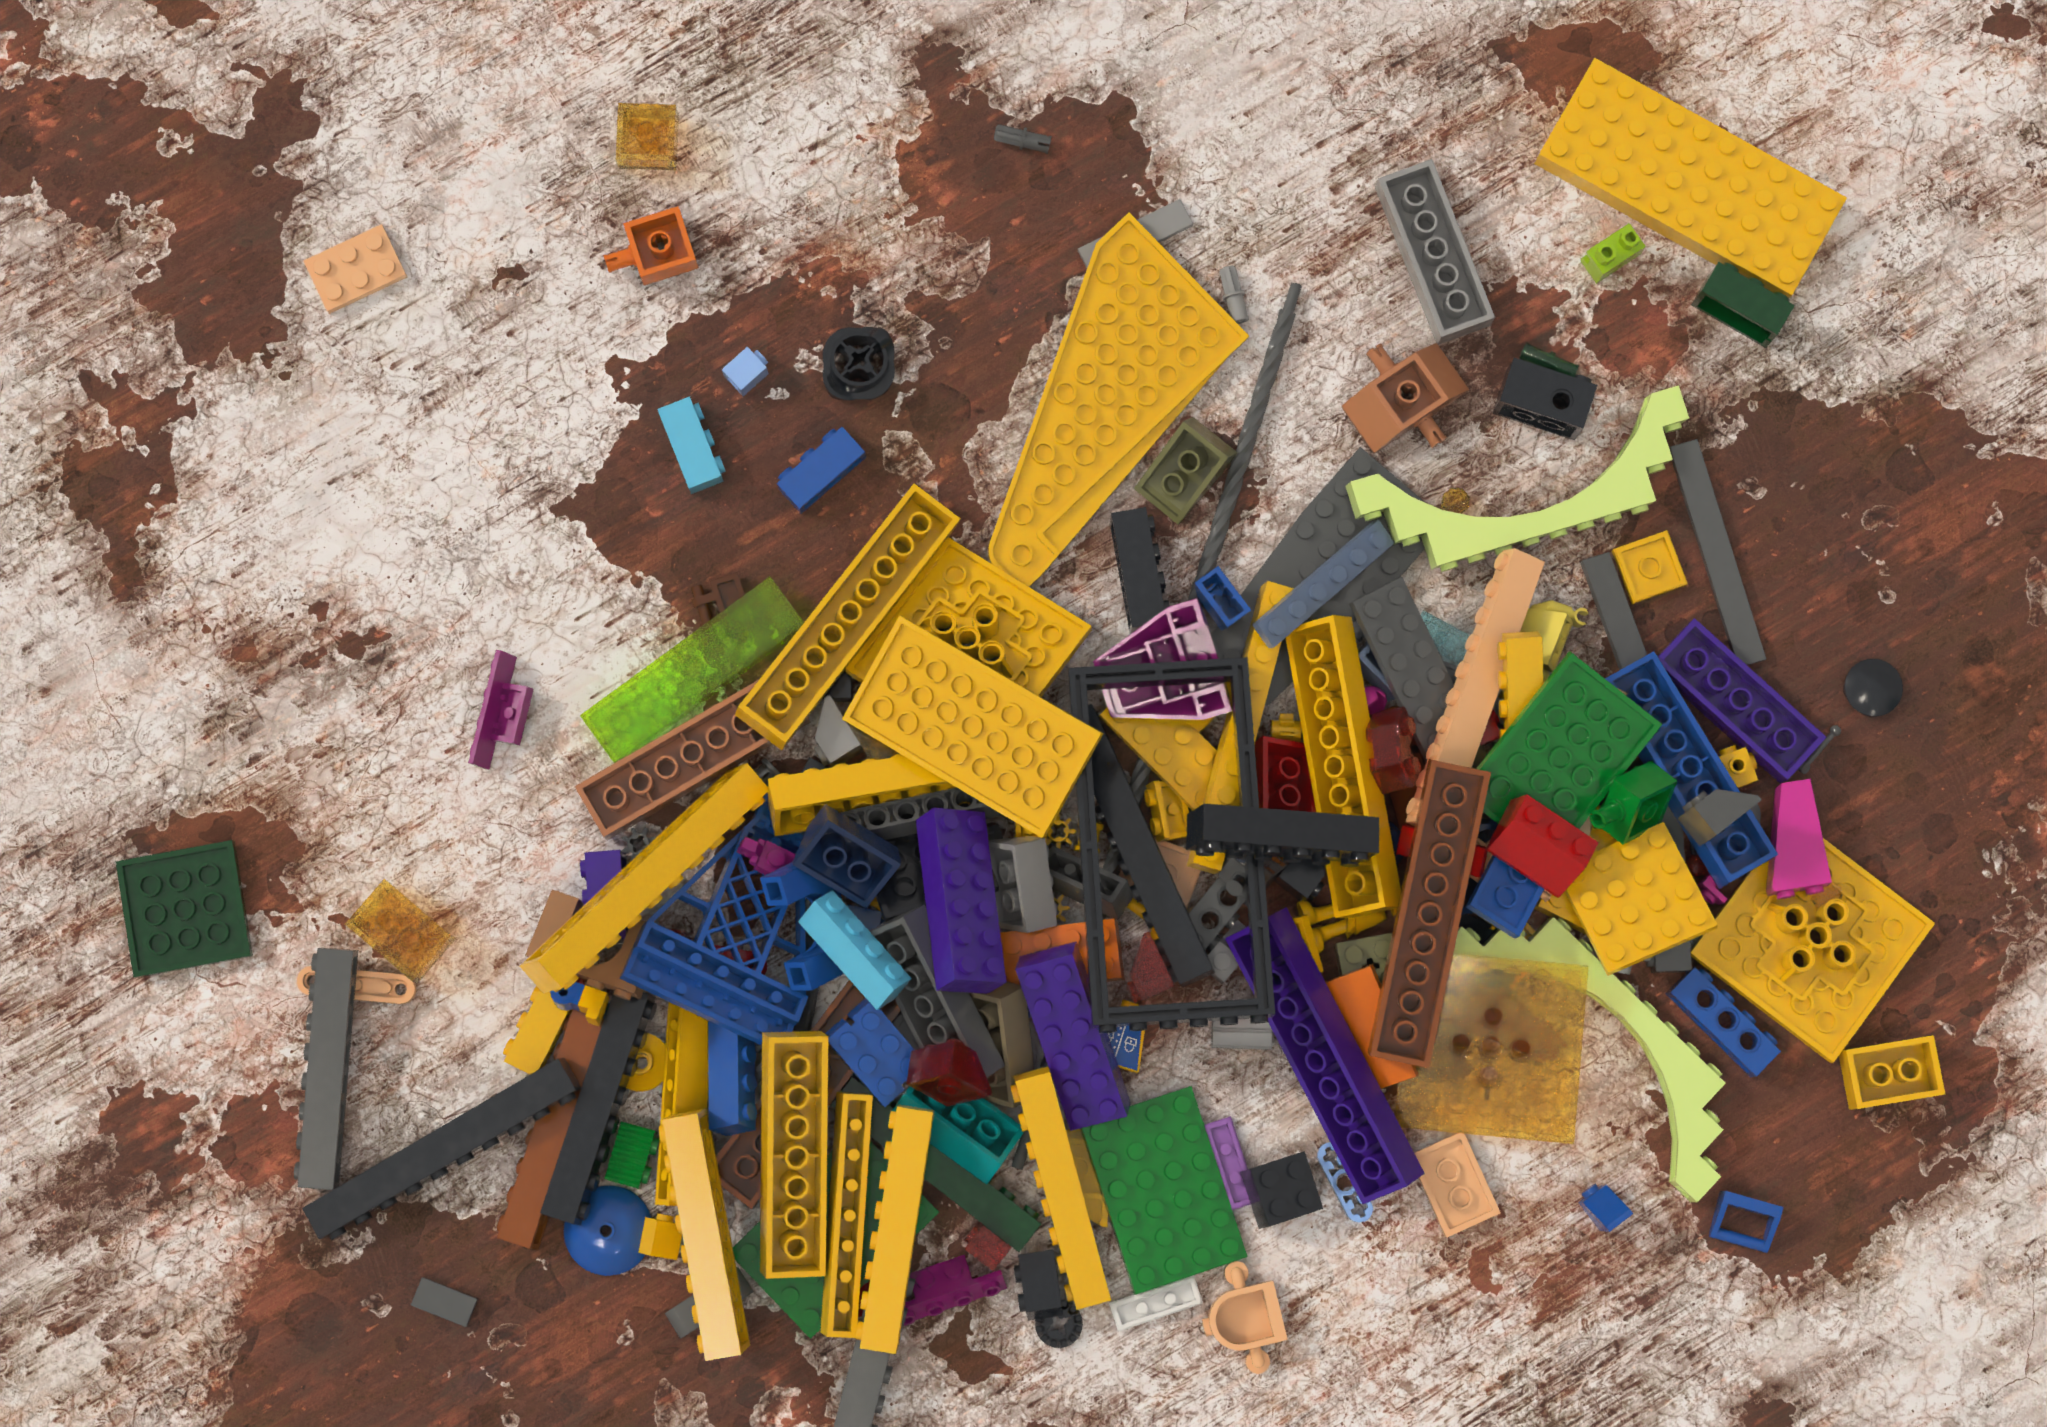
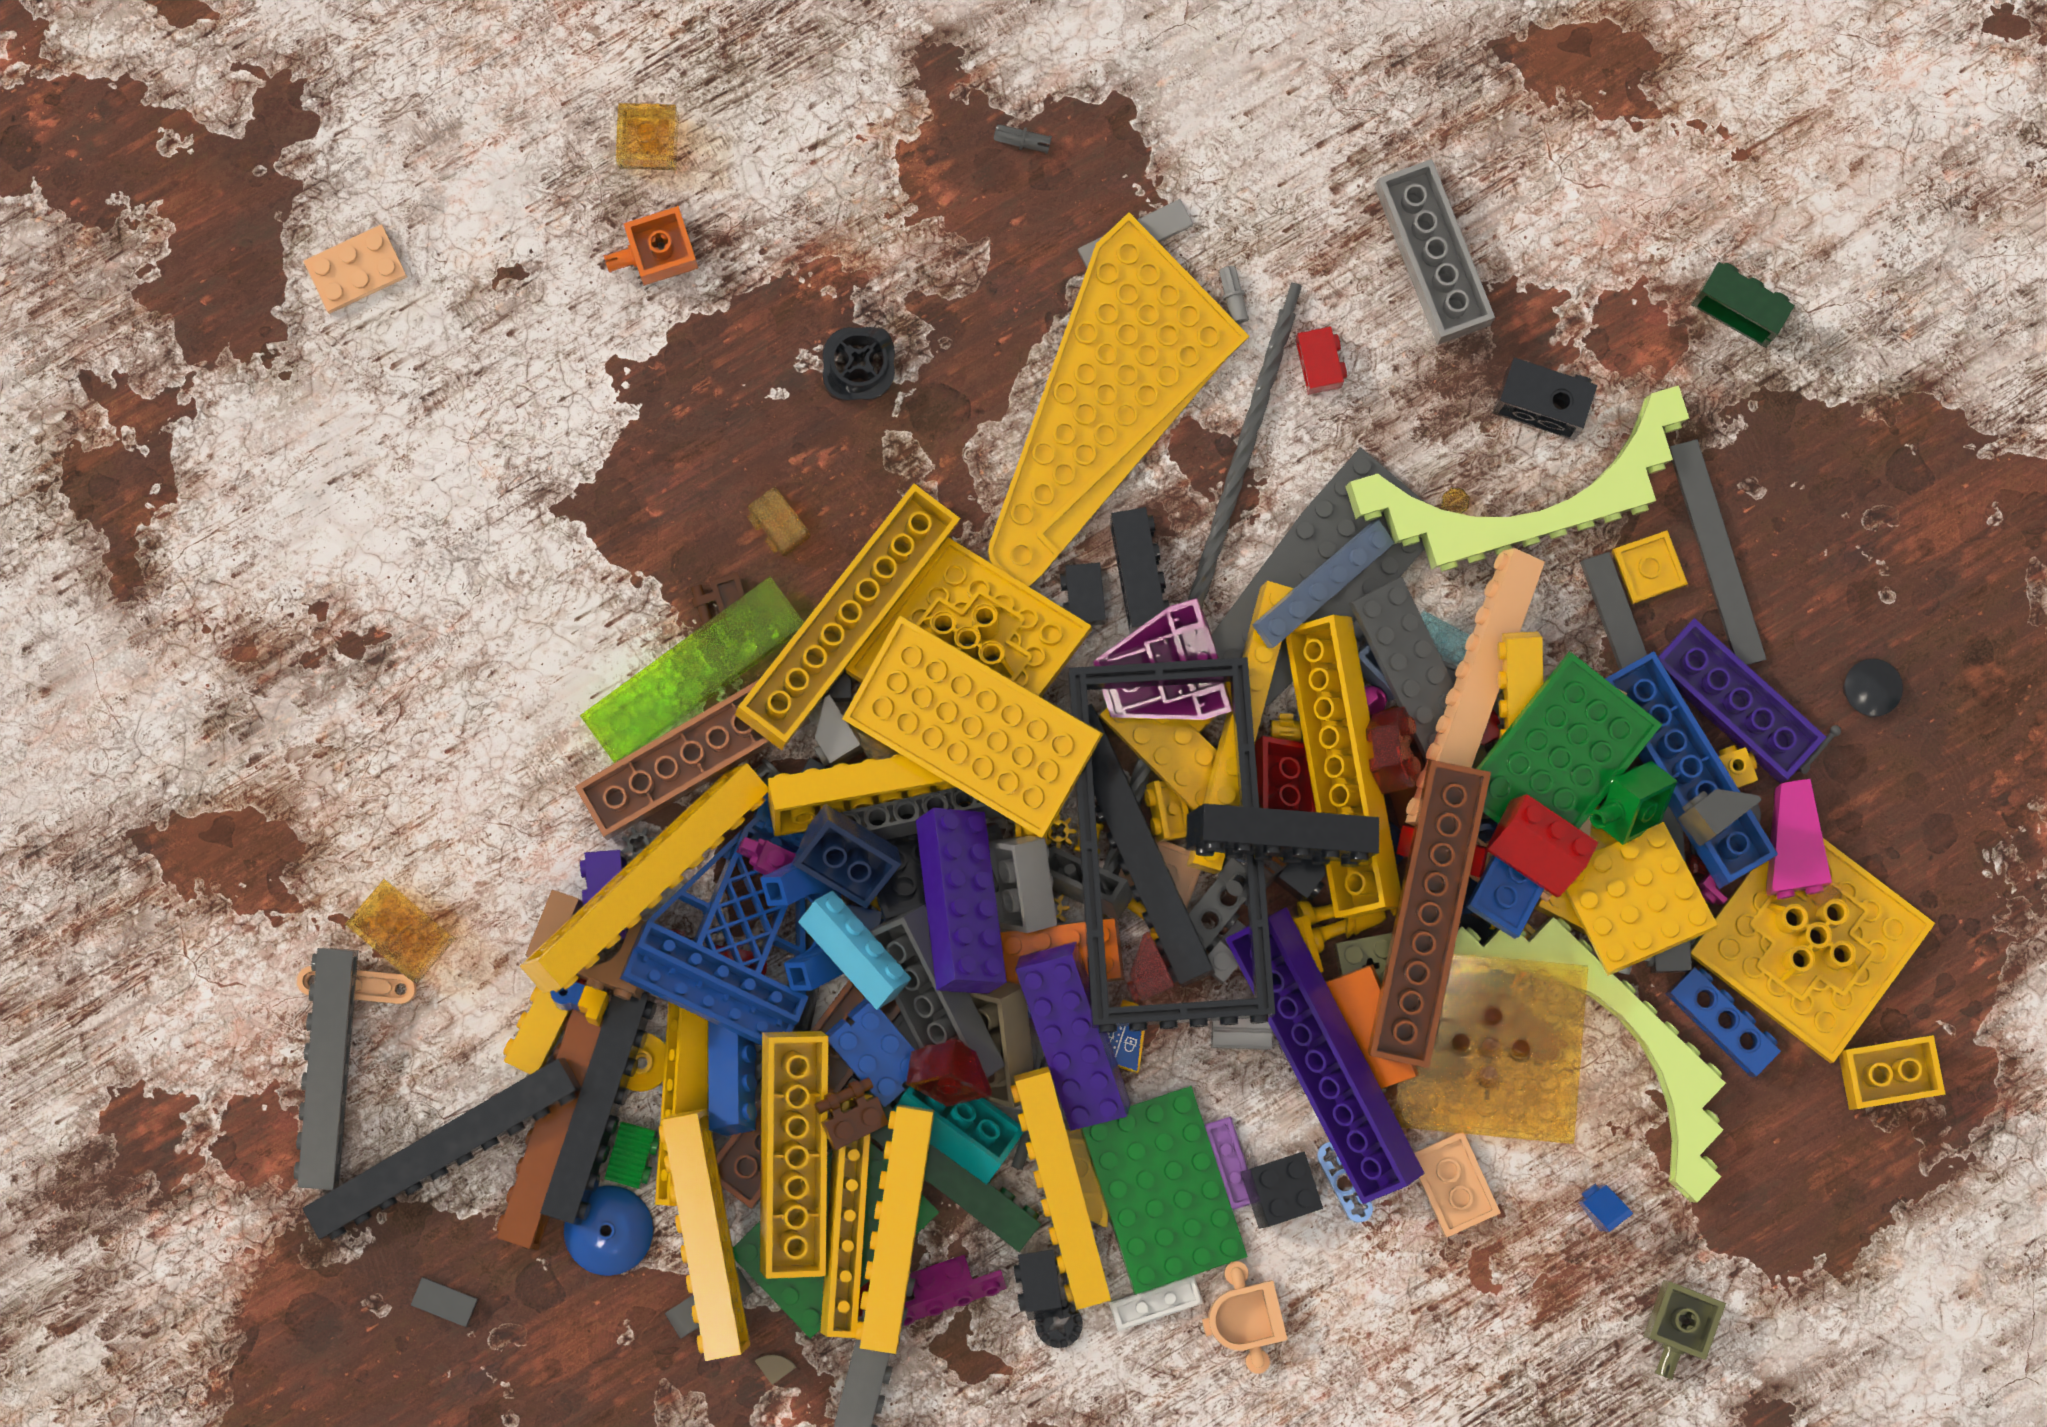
dark green plate [115,840,253,978] -> none
magenta bracket [468,650,534,770] -> none
yellow brick [638,1213,682,1260] -> none
medium azure brick [657,396,726,494] -> none
light blue brick [722,347,769,396] -> none
blue brick [776,427,866,514] -> none
clear red brick [964,1225,1012,1271] -> none
olive slope [1134,417,1238,525] -> none
blue torso [1194,566,1251,631] -> none
nougat slope [1341,343,1469,454] -> none
clear green pin [1519,342,1580,377] -> none
light yellow torso [1520,600,1588,682] -> none
yellow brick [1534,58,1847,298] -> none
lime hips [1580,223,1646,284] -> none
blue tile [1709,1191,1783,1253] -> none
none -> clear yellow brick [747,487,811,557]
none -> dark tan tile [755,1355,797,1385]
none -> reddish brown plate [814,1077,889,1150]
none -> black brick [1060,562,1106,626]
none -> red brick [1295,326,1347,395]
none -> olive brick [1643,1280,1726,1380]

